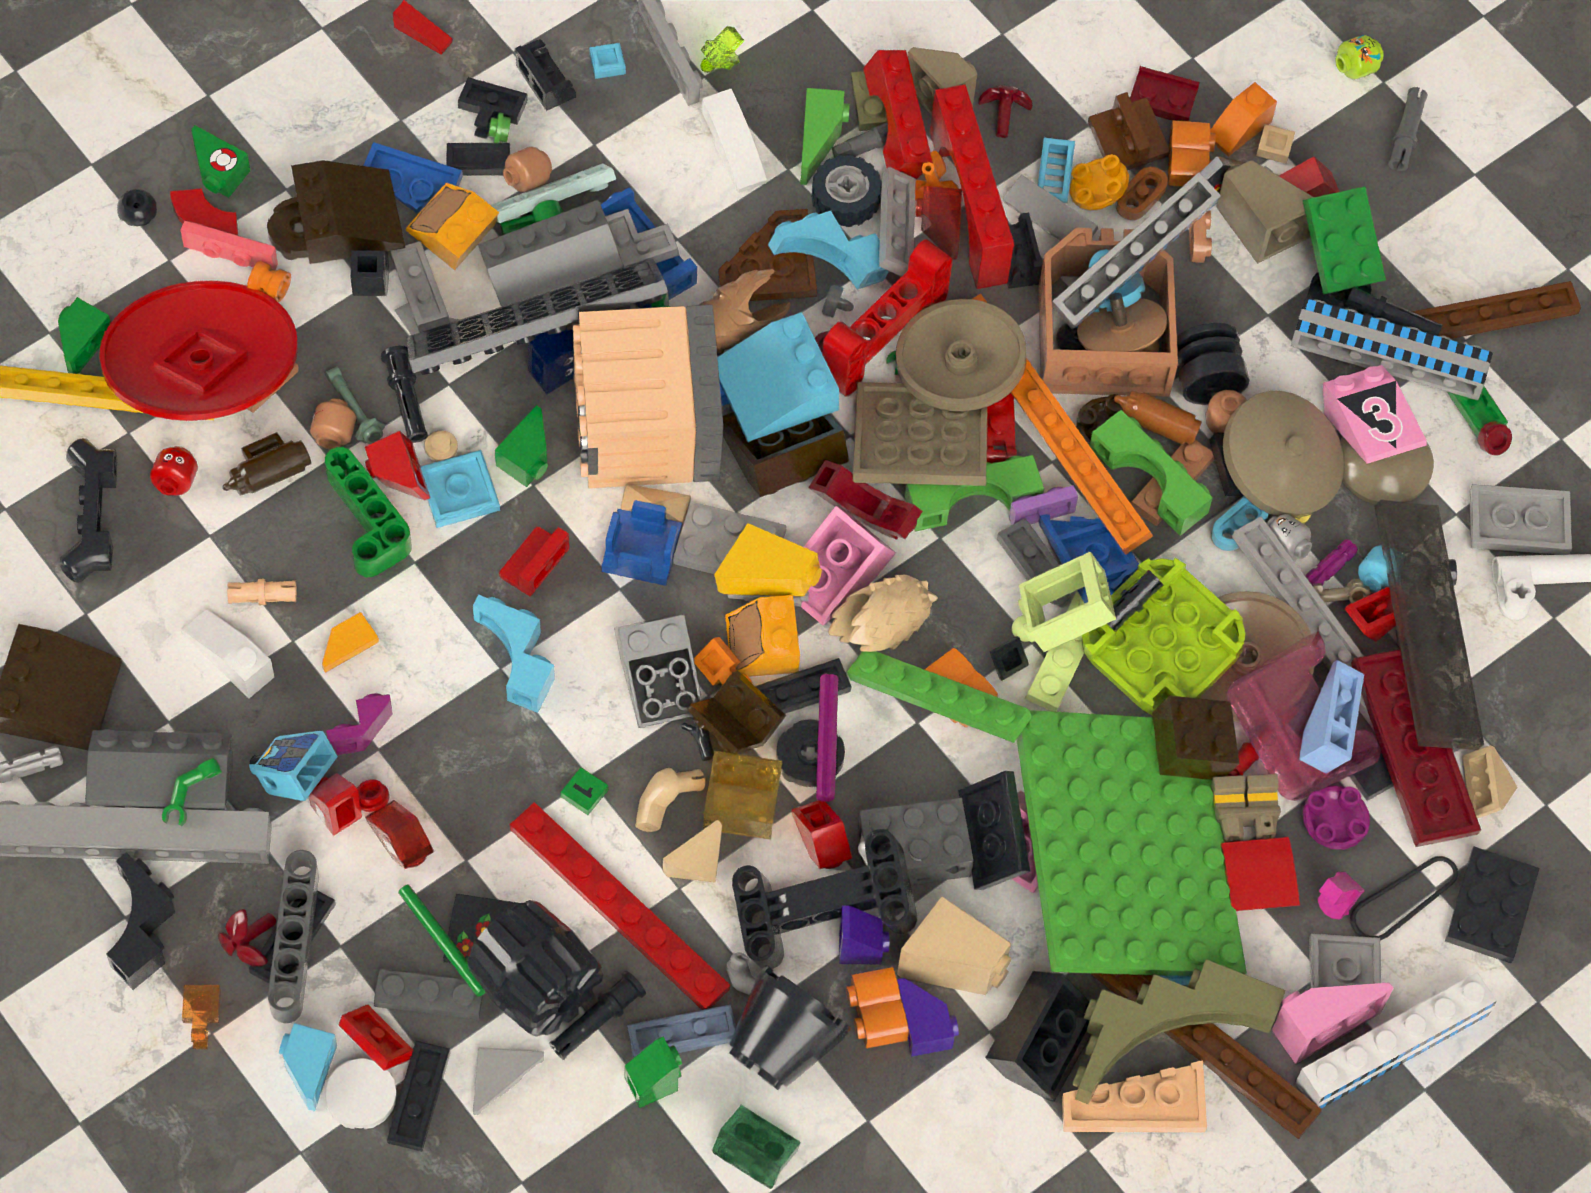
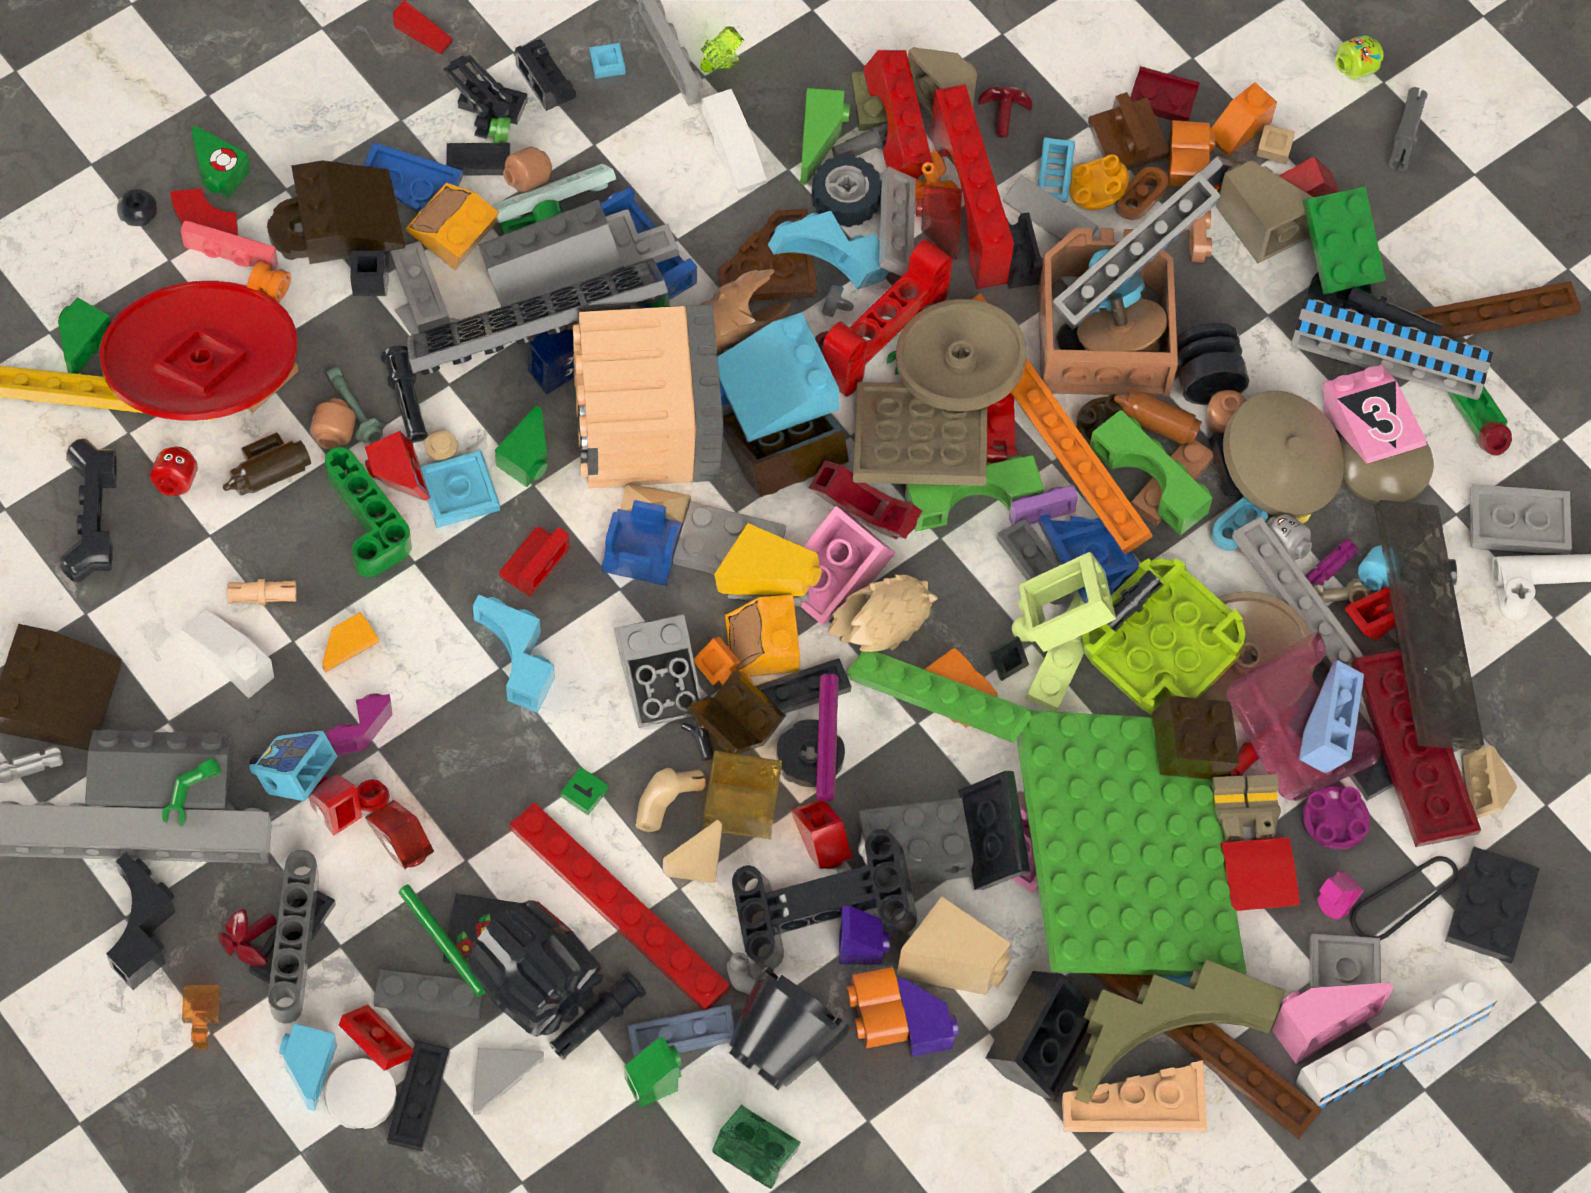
none -> black piece [443,55,513,118]

